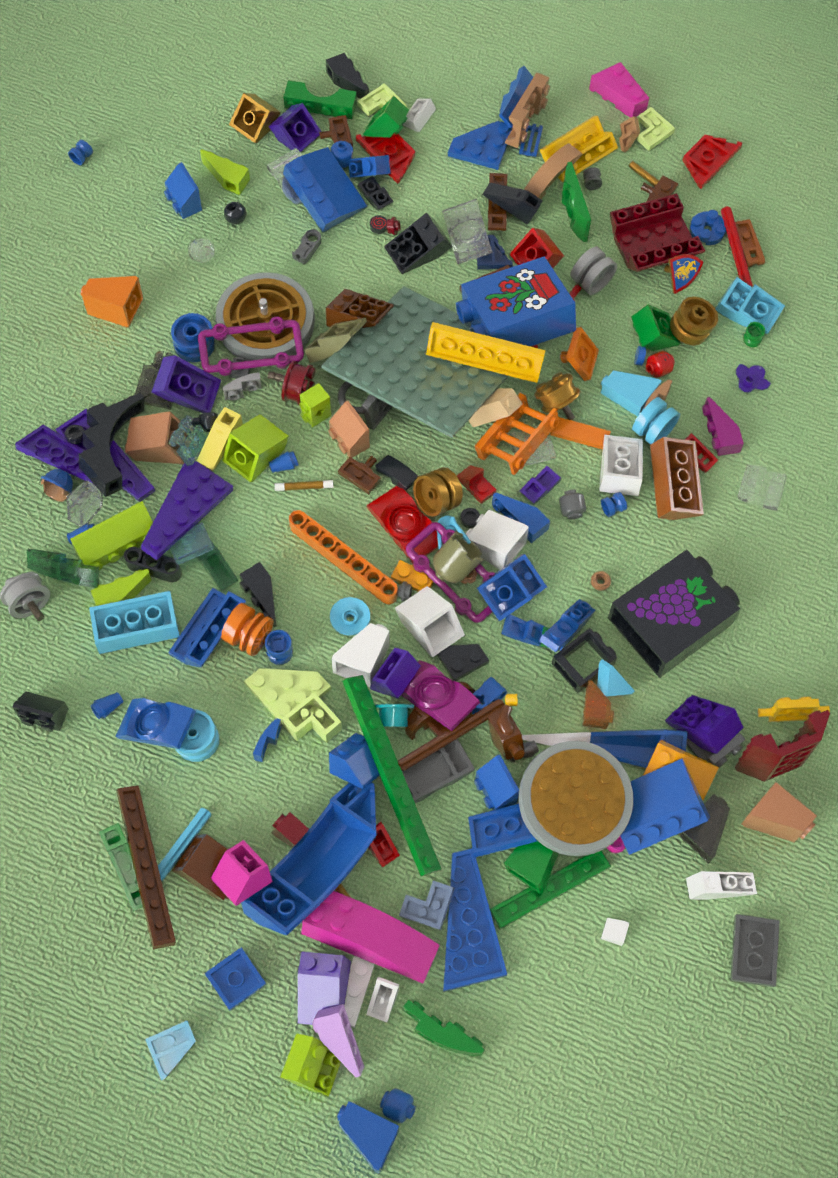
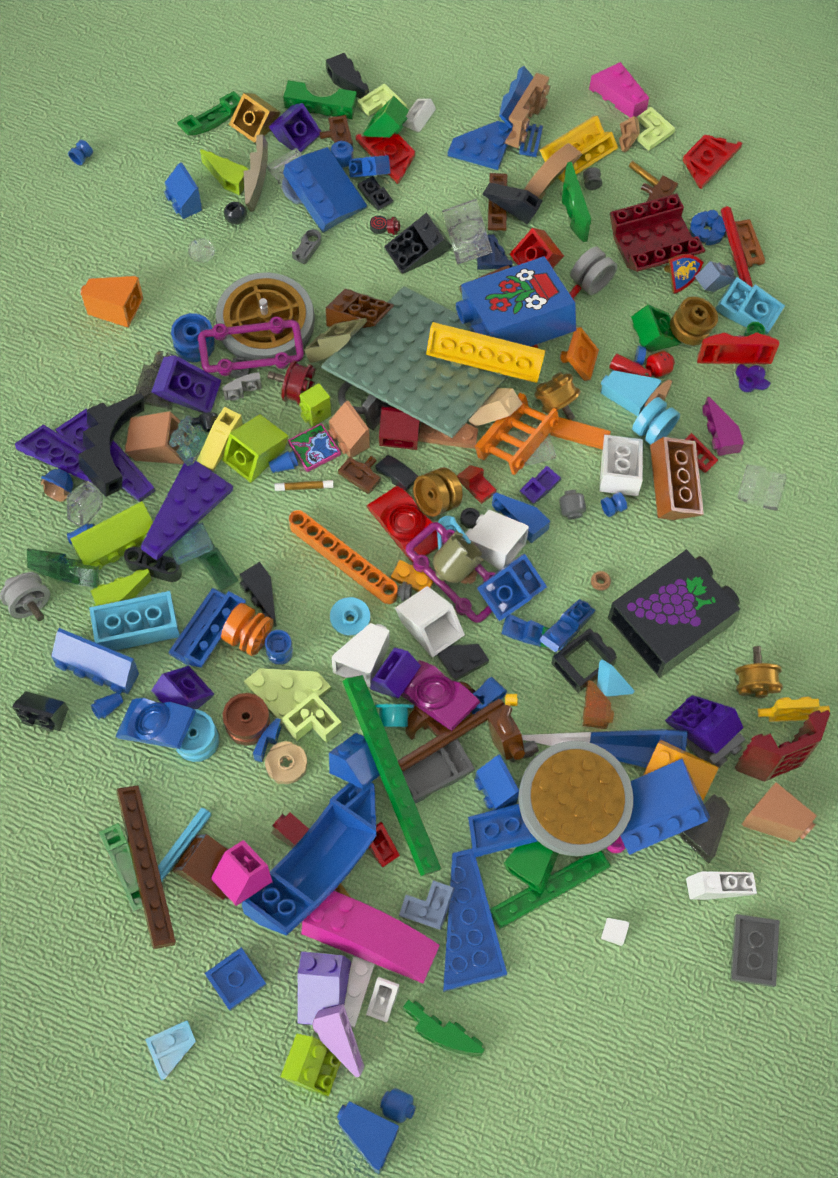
black tile [65,425,85,444] -> none
none -> slope [51,628,139,694]
none -> dark purple slope [151,666,214,709]
none -> green slope [177,91,241,136]
none -> copper wheel [222,693,271,746]
none -> dark tan slope [244,134,268,212]
none -> tan plate [265,741,307,784]
none -> tile [288,423,341,472]
none -> dark red slope [379,406,420,450]
none -> nougat wing [419,422,478,449]
none -> red piece [609,353,652,377]
none -> sand blue slope [695,261,736,292]
none -> red slope [697,332,779,364]
none -> pearl gold wheel [735,646,783,698]

